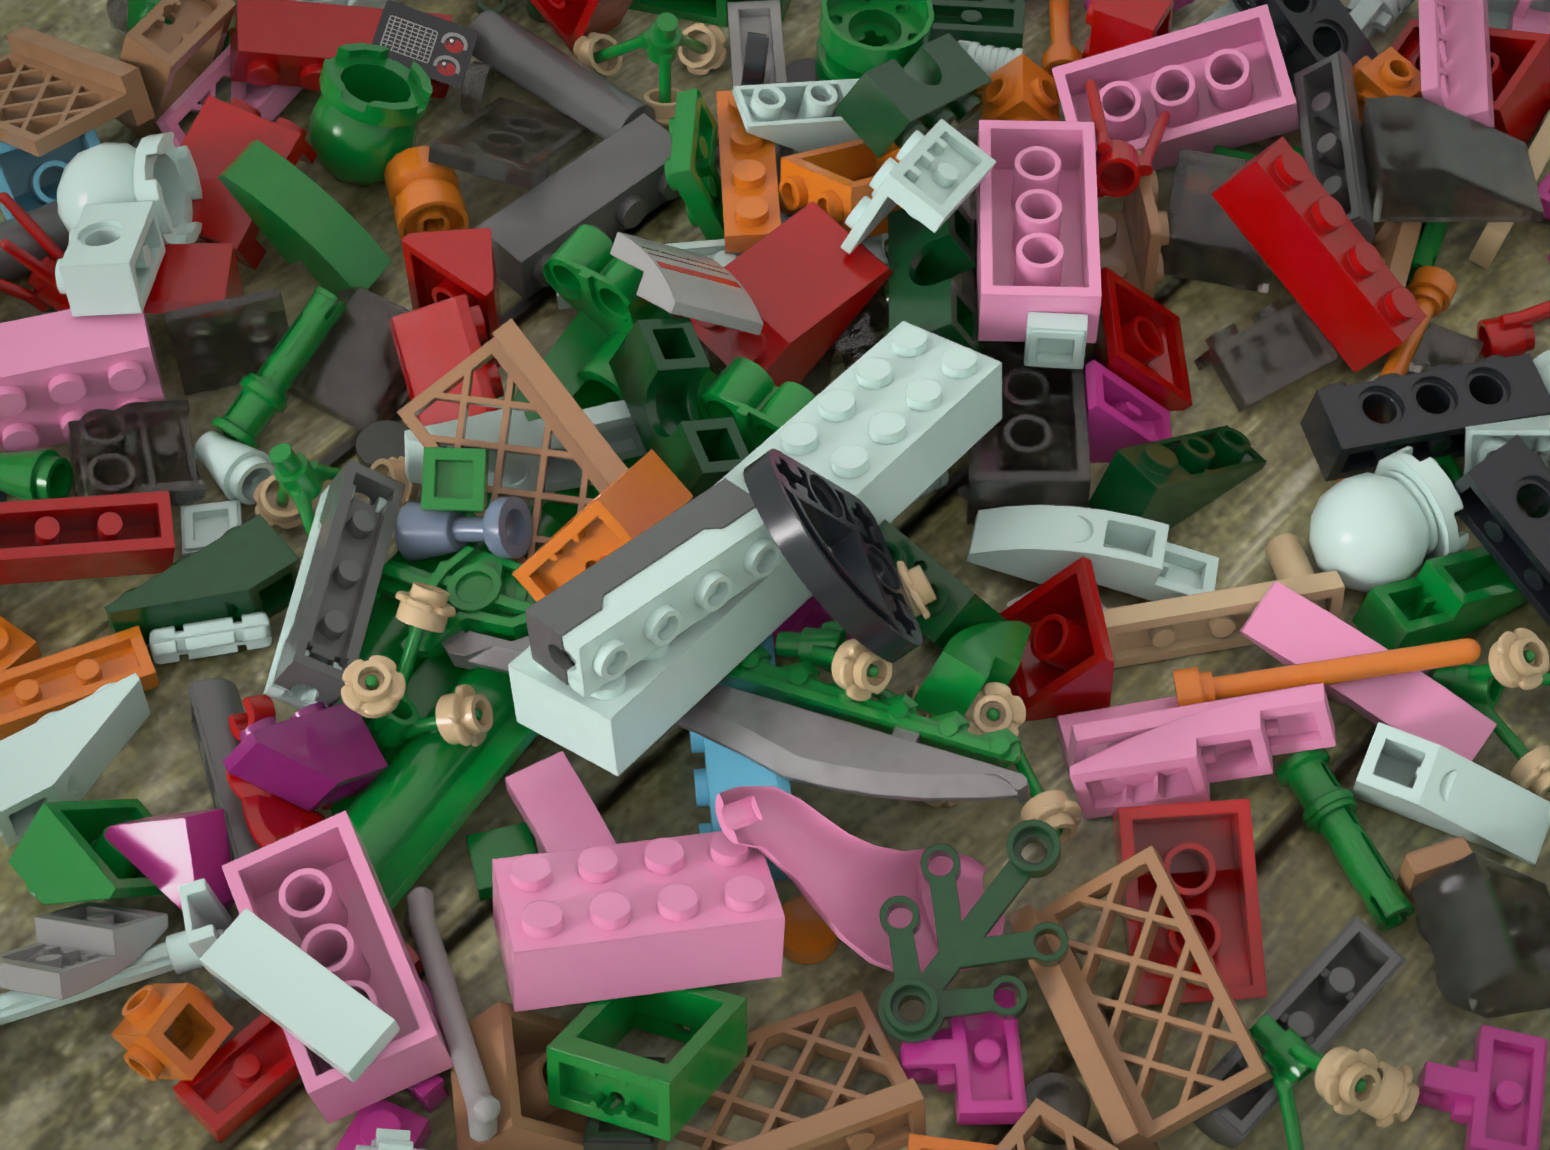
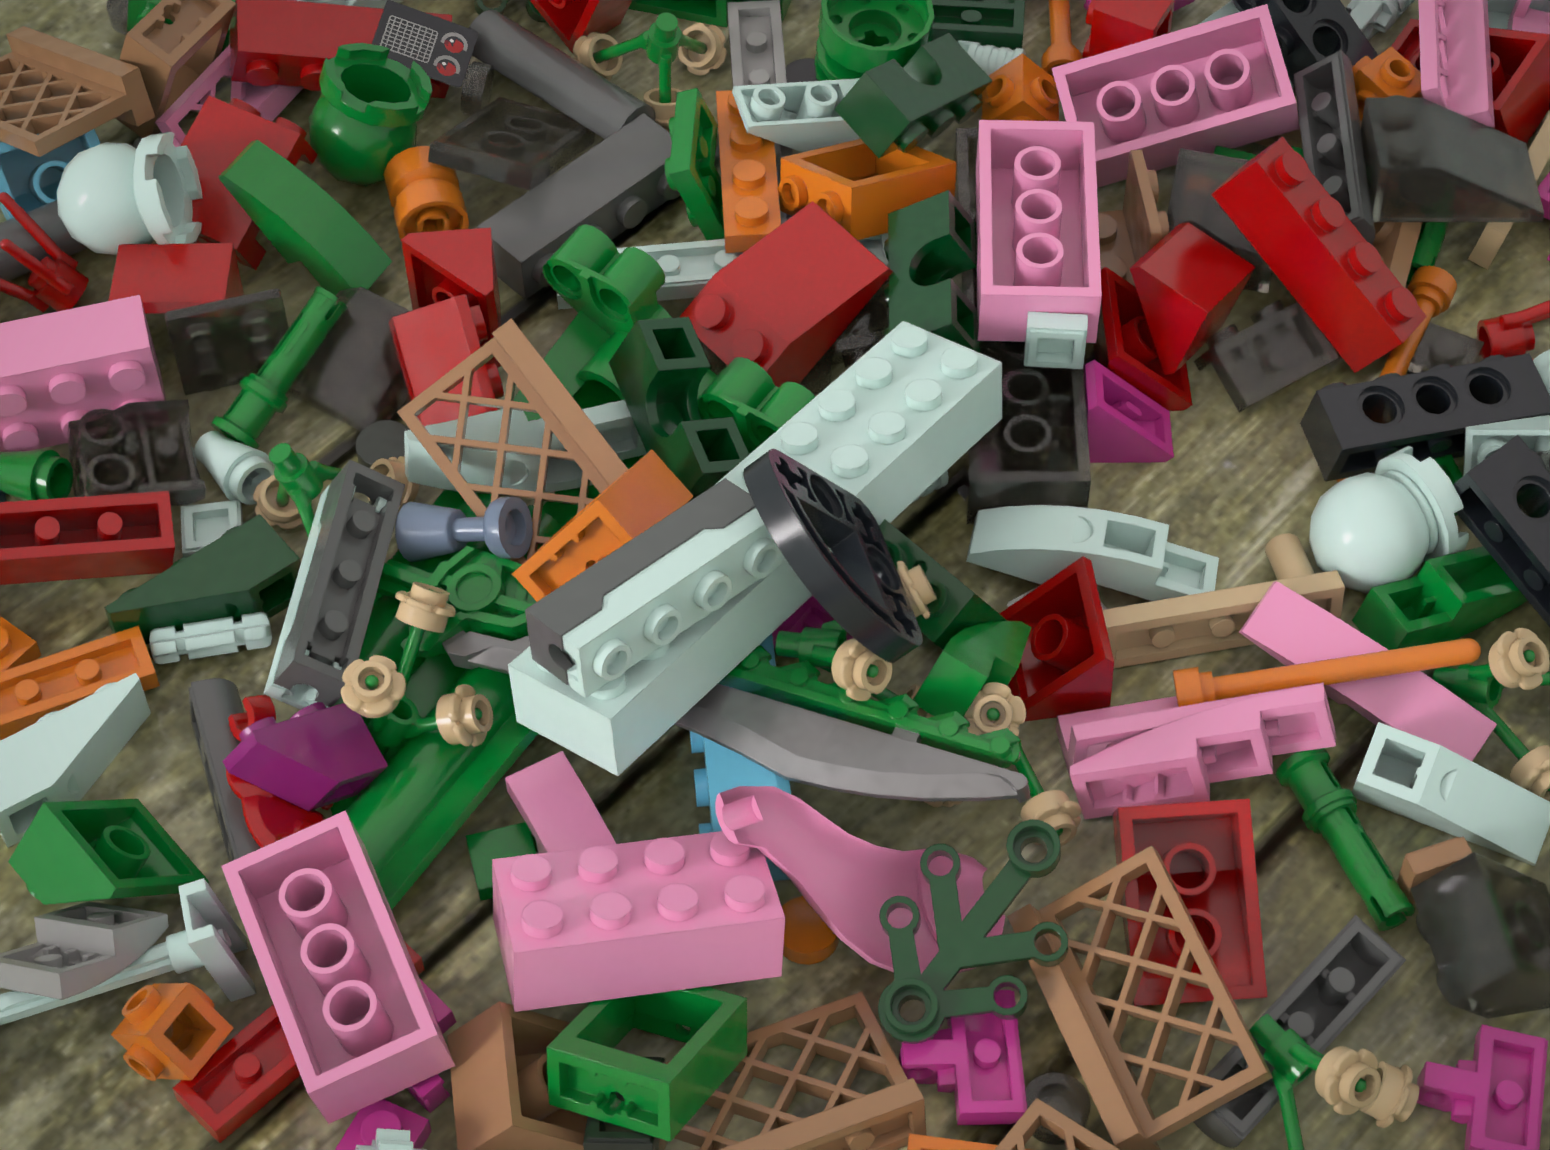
light aqua brick [55,201,166,317] -> none
dark pink slope [104,808,235,910] -> none
light aqua tile [199,908,401,1083] -> none
light grey piece [404,886,501,1142] -> none
green plate [421,447,489,513] -> none
light grey slope [610,232,763,335] -> none
black tile [741,32,769,86] -> none
light aqua bracket [841,118,997,255] -> none
red plant [1085,79,1170,198] -> none
dark green slope [1087,425,1267,529] -> none
none -> red slope [1129,222,1256,375]

